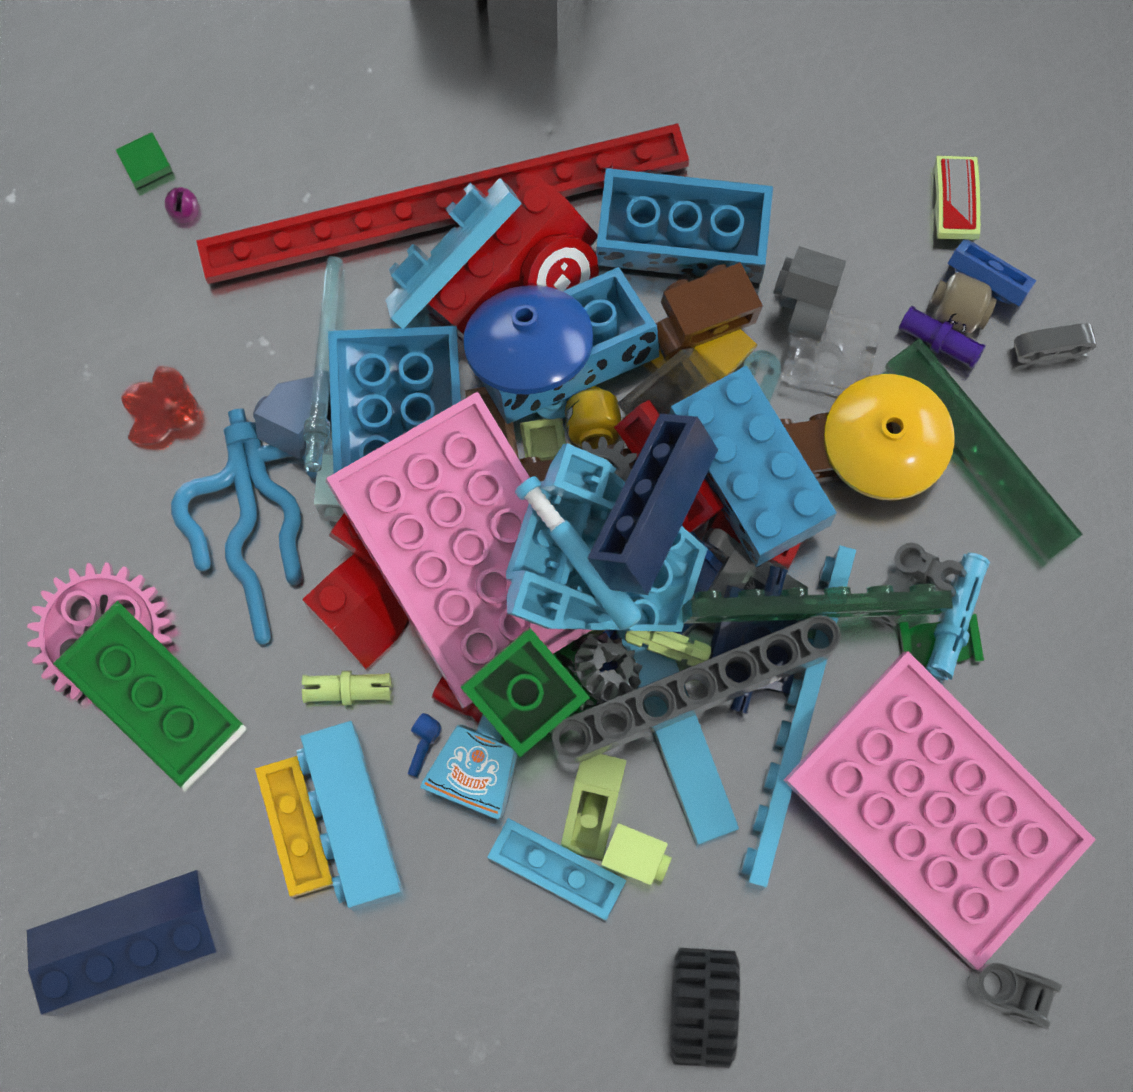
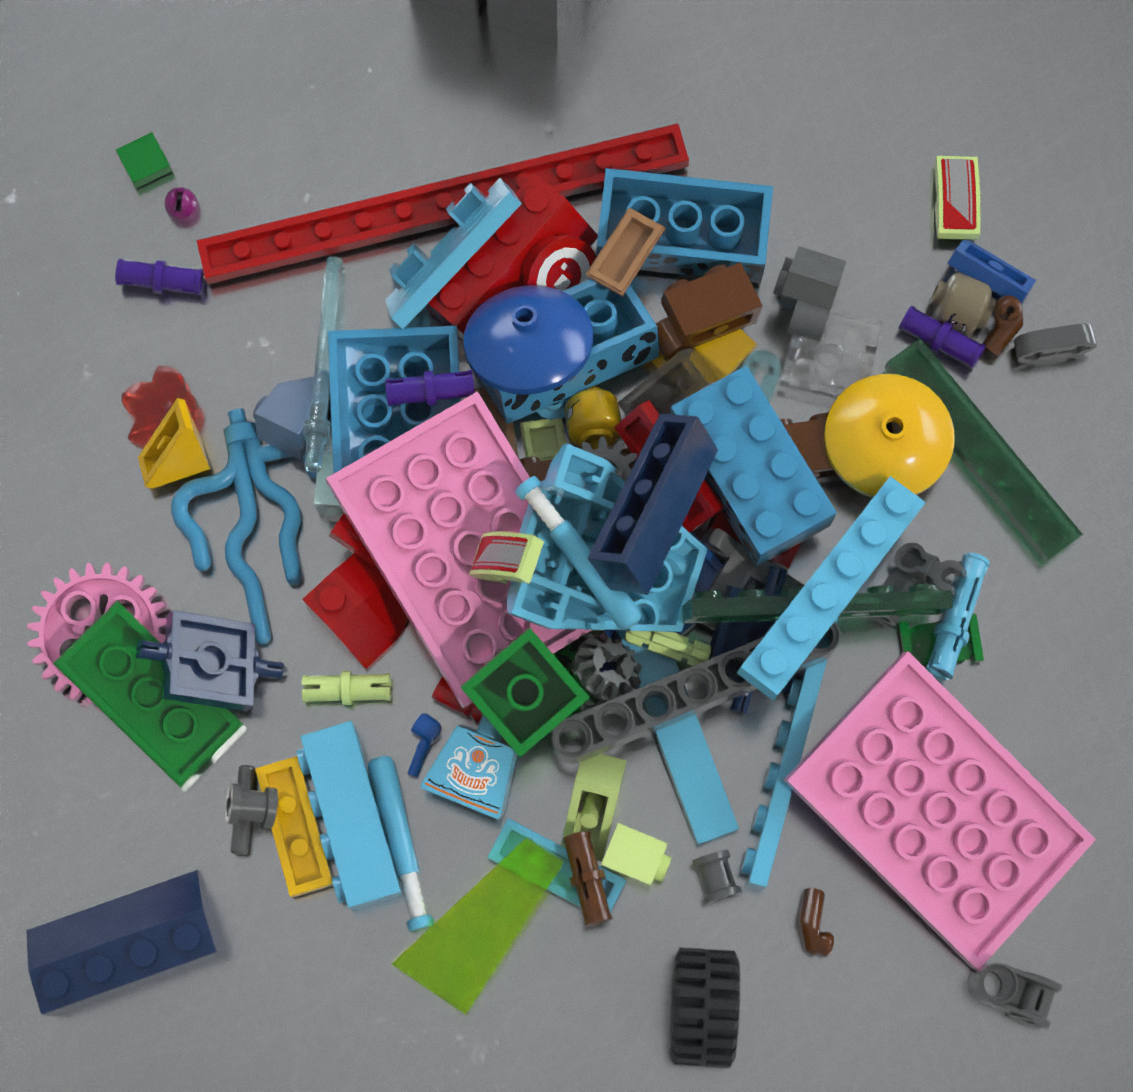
none -> dark purple pin [115,258,204,296]
none -> plate [136,610,284,711]
none -> yellow slope [138,398,210,489]
none -> dark grey piece [225,765,278,855]
none -> medium azure piece [368,755,434,932]
none -> dark purple pin [385,369,475,407]
none -> clear neon green wing [392,837,566,1015]
none -> slope [469,532,544,584]
none -> reddish brown pin [562,831,613,927]
none -> medium nougat tile [585,208,666,297]
none -> dark grey bush [692,849,743,905]
none -> medium azure plate [737,476,926,701]
none -> reddish brown arm [798,888,834,957]
none -> reddish brown arm [983,295,1023,357]

